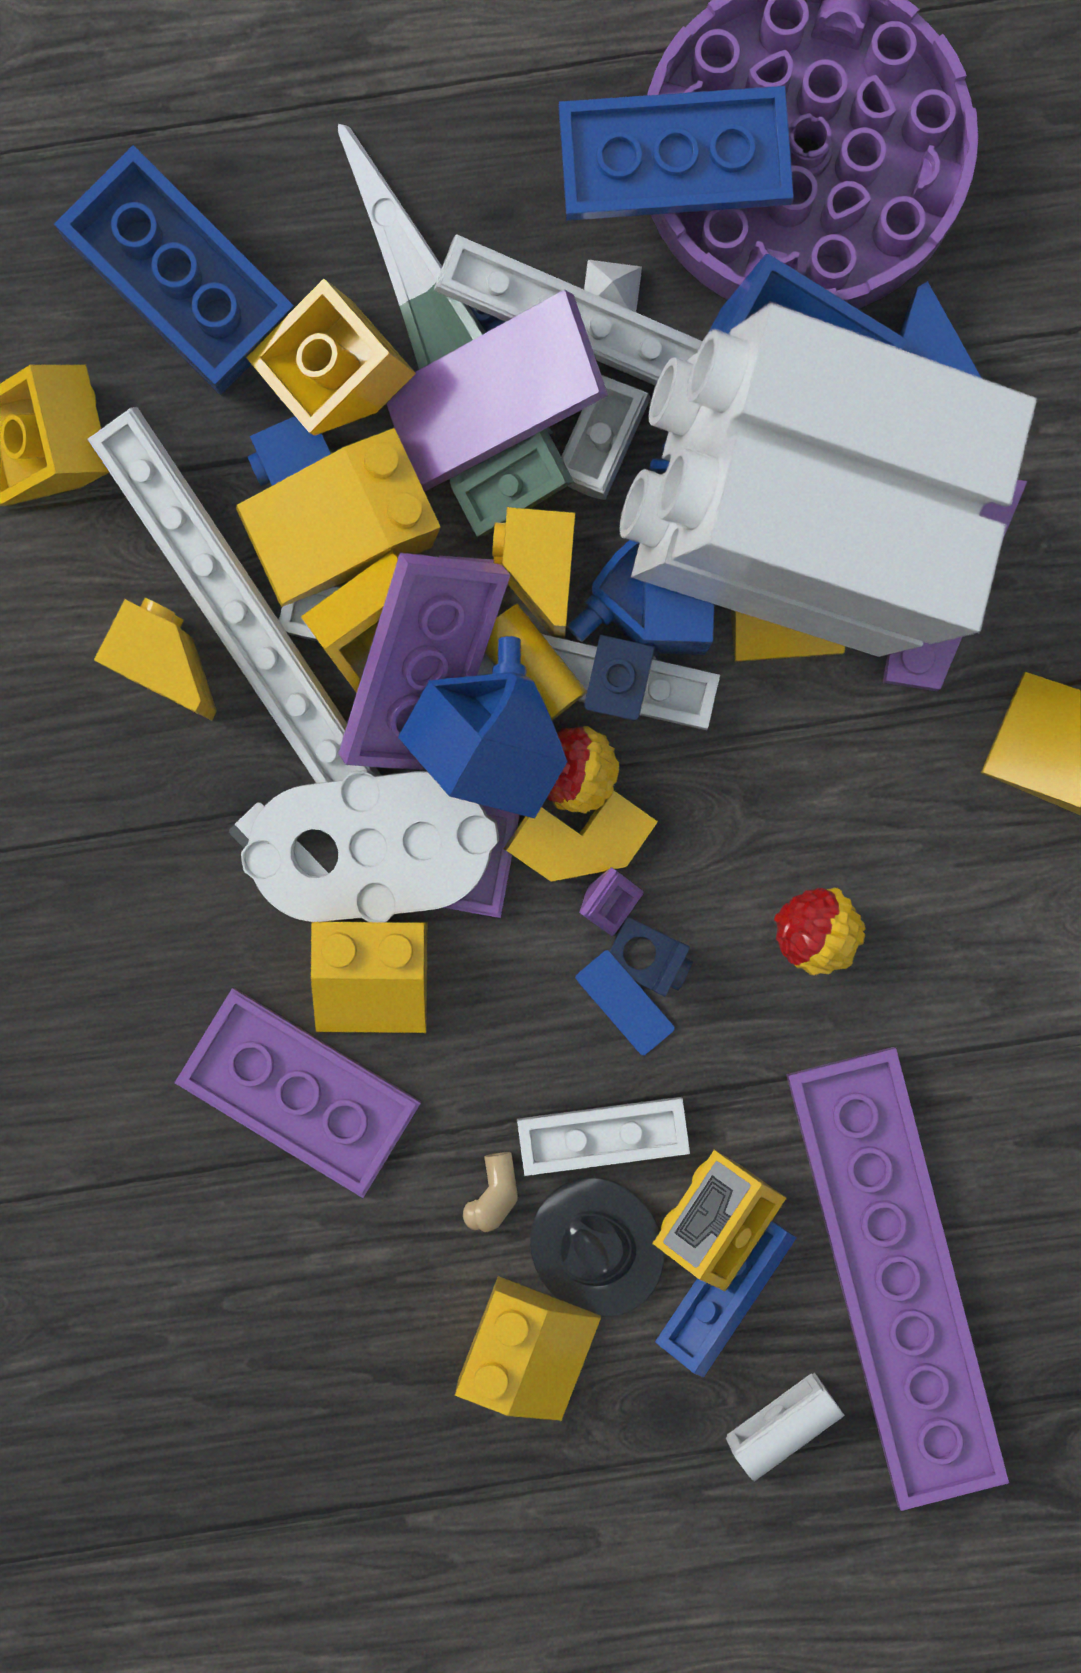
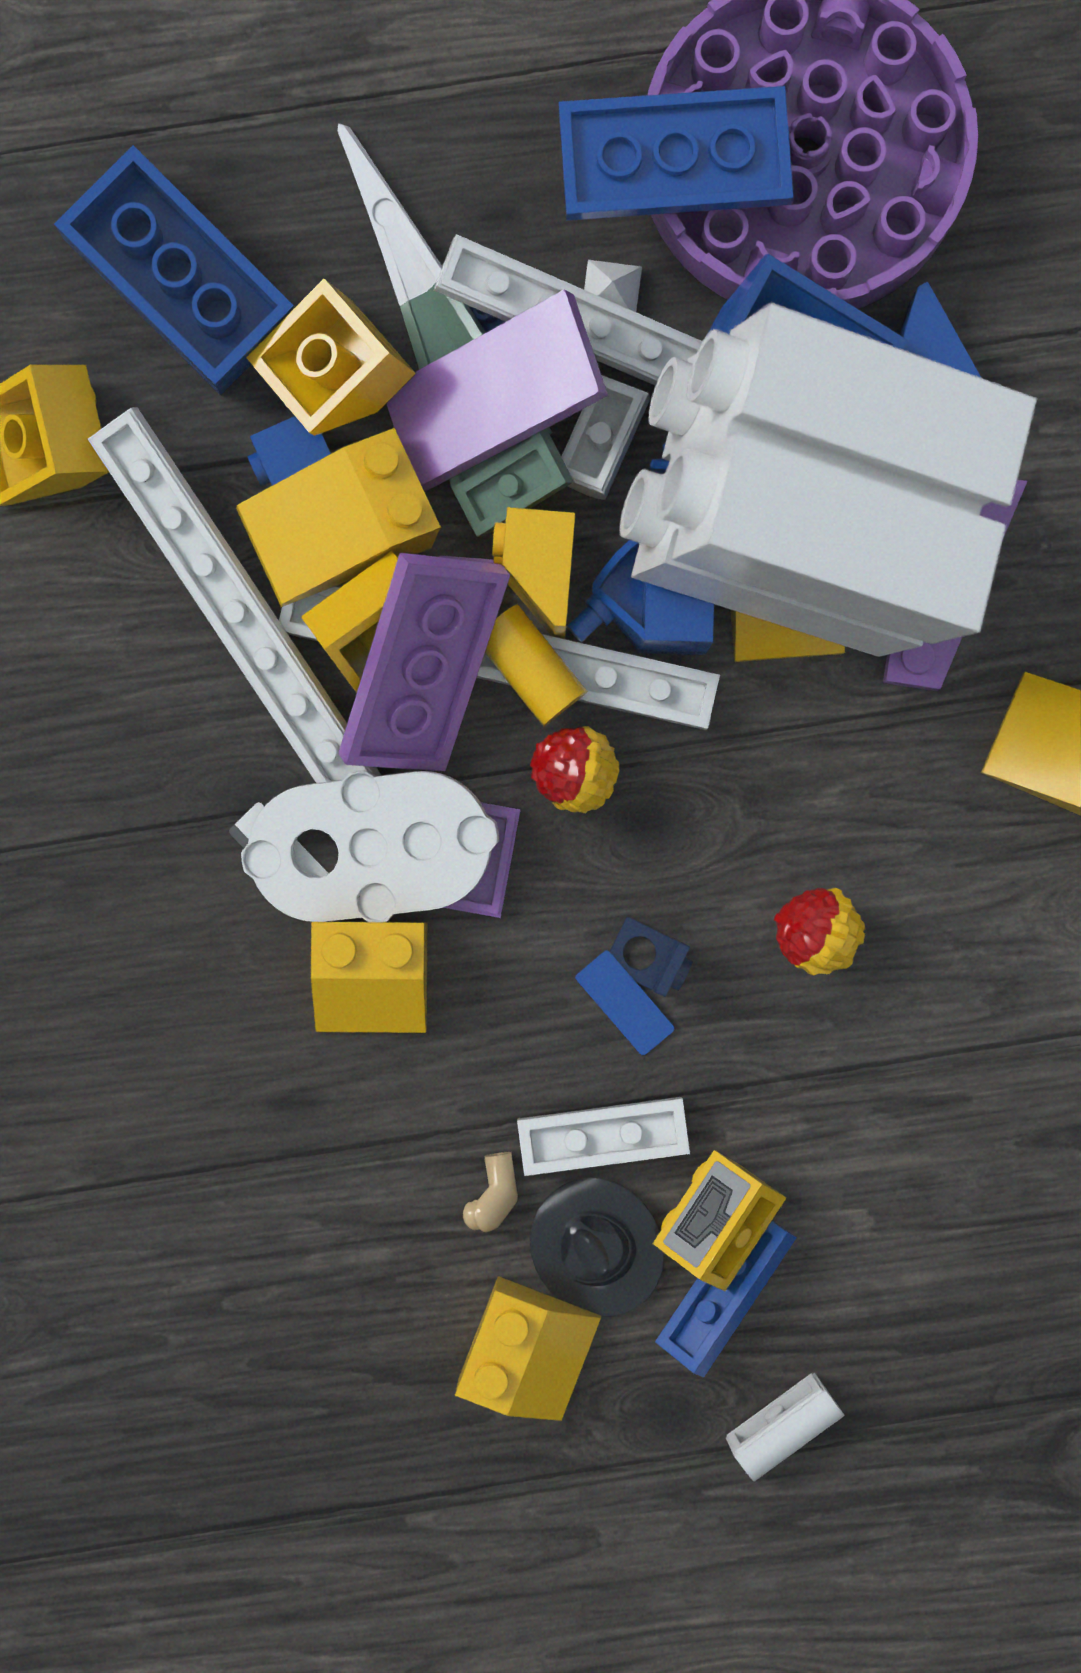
yellow slope [94,598,217,721] -> none
medium lavender tile [175,988,421,1198] -> none
blue piece [398,636,567,818] -> none
yellow tile [503,791,658,882] -> none
medium lavender slope [579,867,644,937] -> none
dark blue bracket [584,635,659,721] -> none
medium lavender plate [786,1047,1009,1511] -> none

